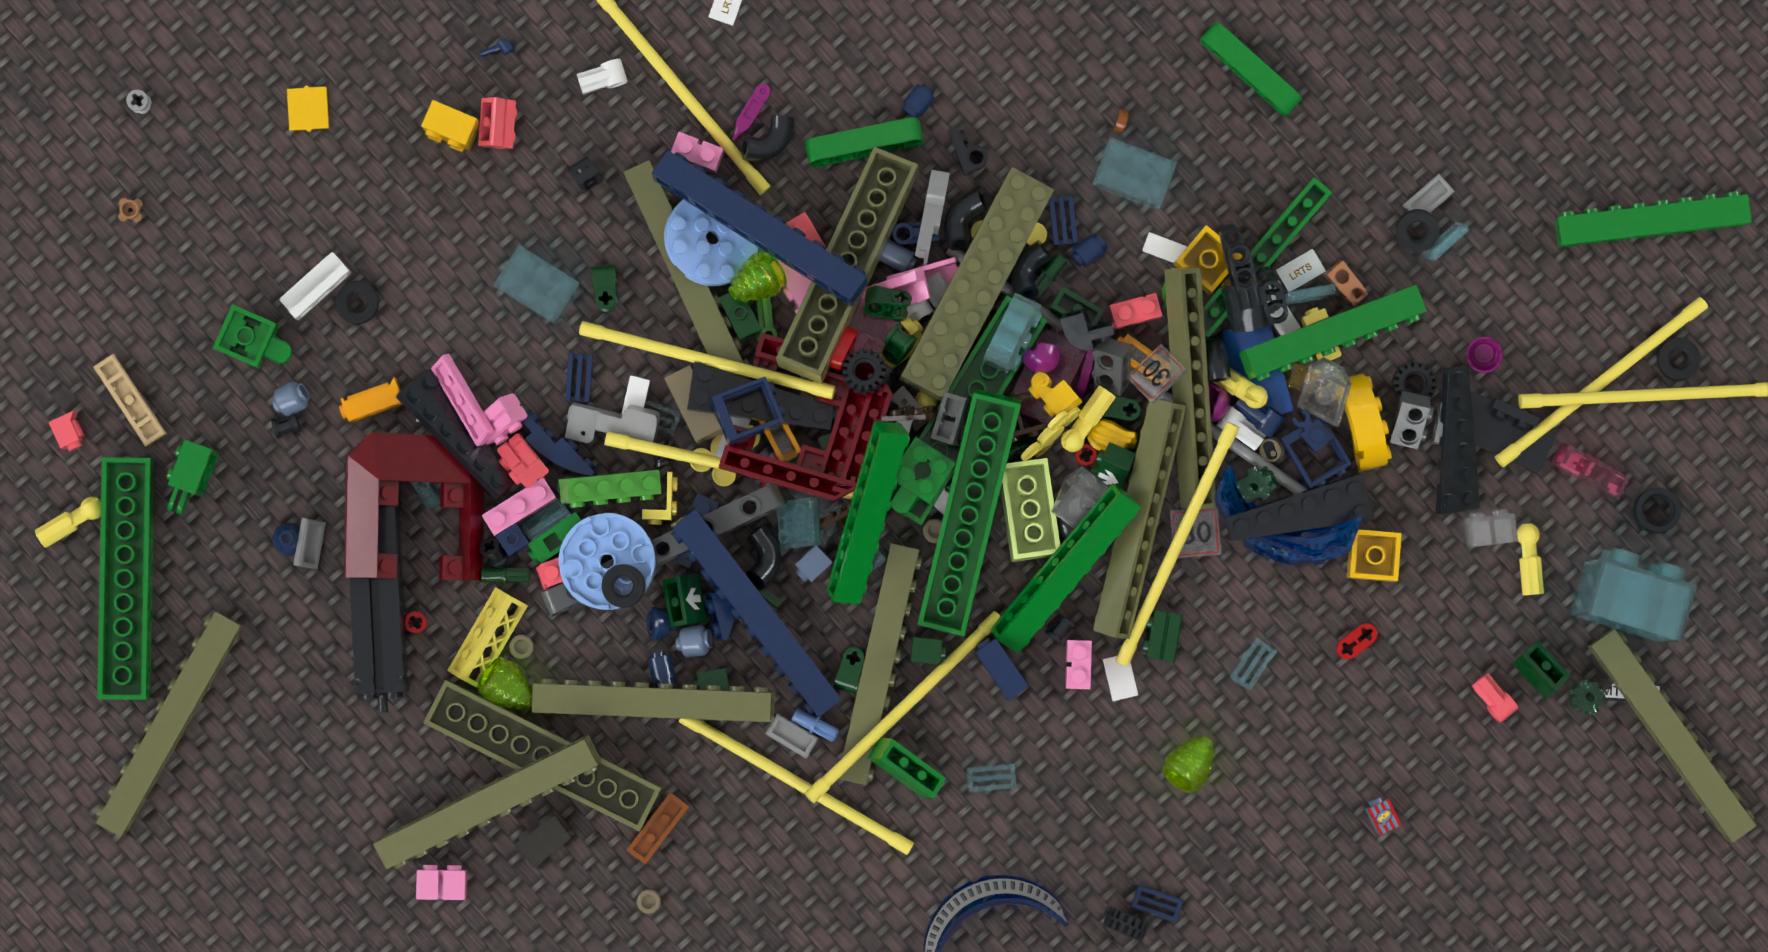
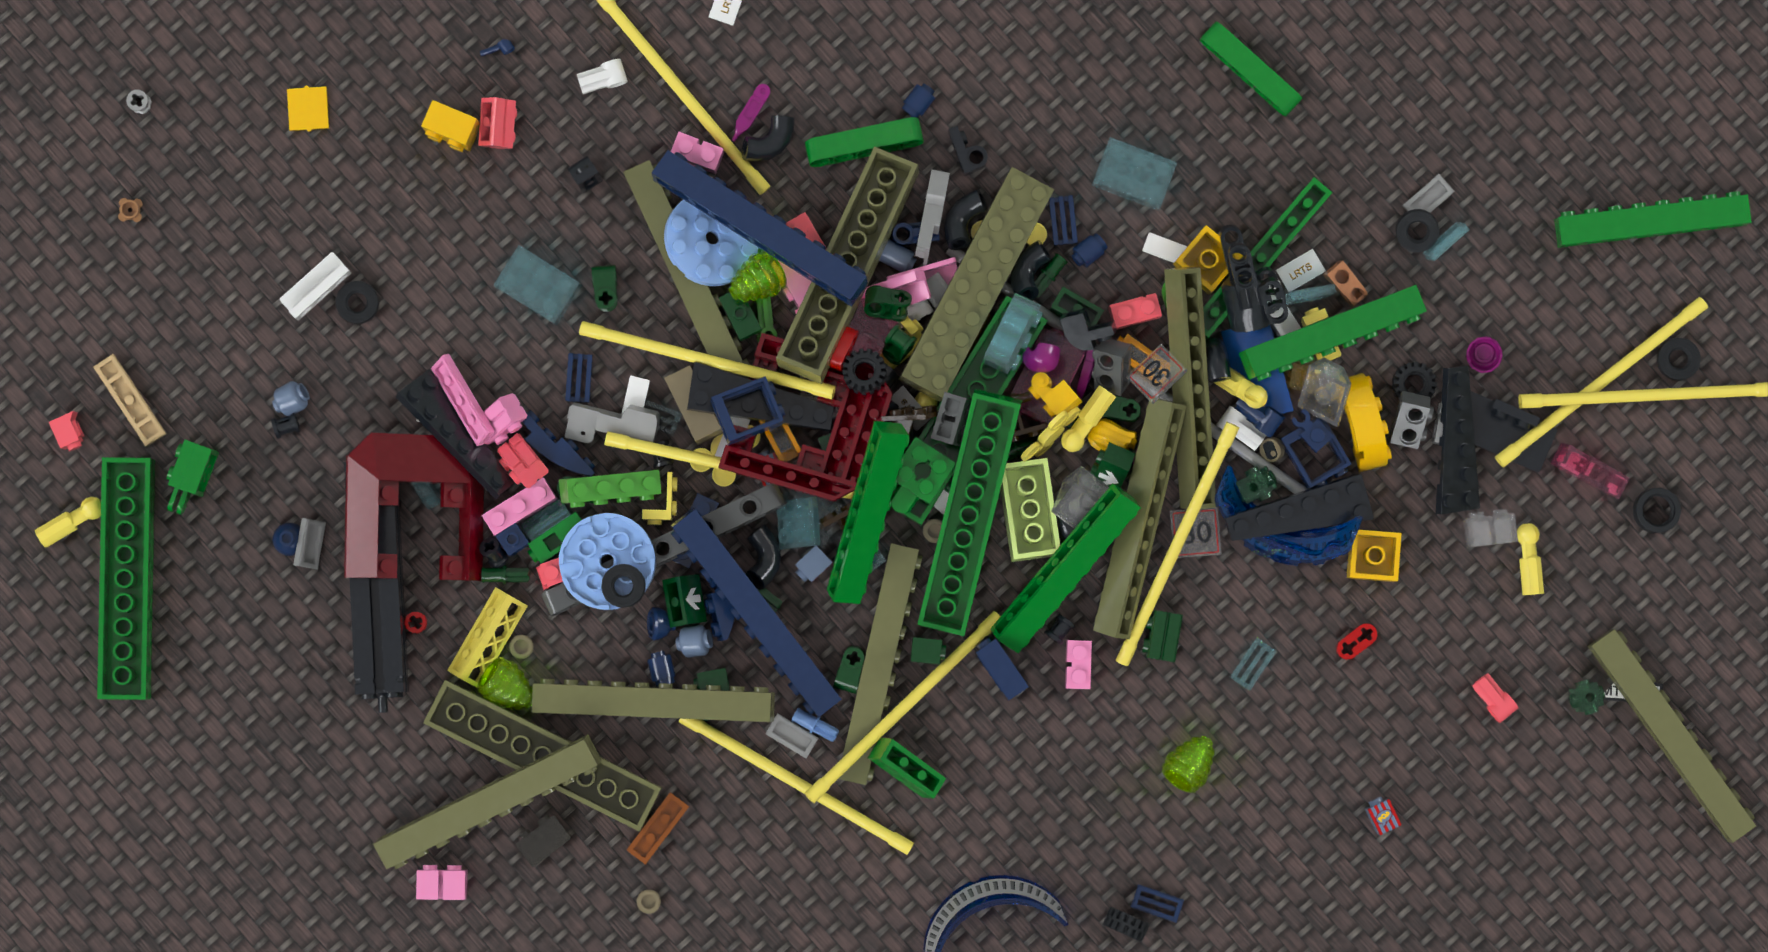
olive brick [96,611,244,837] -> none
green brick [213,304,293,370] -> none
light orange window [339,377,403,423] -> none
clear light blue tile [967,764,1017,792] -> none
red bush [1075,444,1097,466] -> none
white sticker [1103,656,1138,701] -> none
dark orange tile [1113,109,1129,134] -> none
magenta hair [1208,384,1230,422] -> none
dark green brick [1512,640,1571,699] -> none
clear light blue brick [1570,548,1697,643] -> none

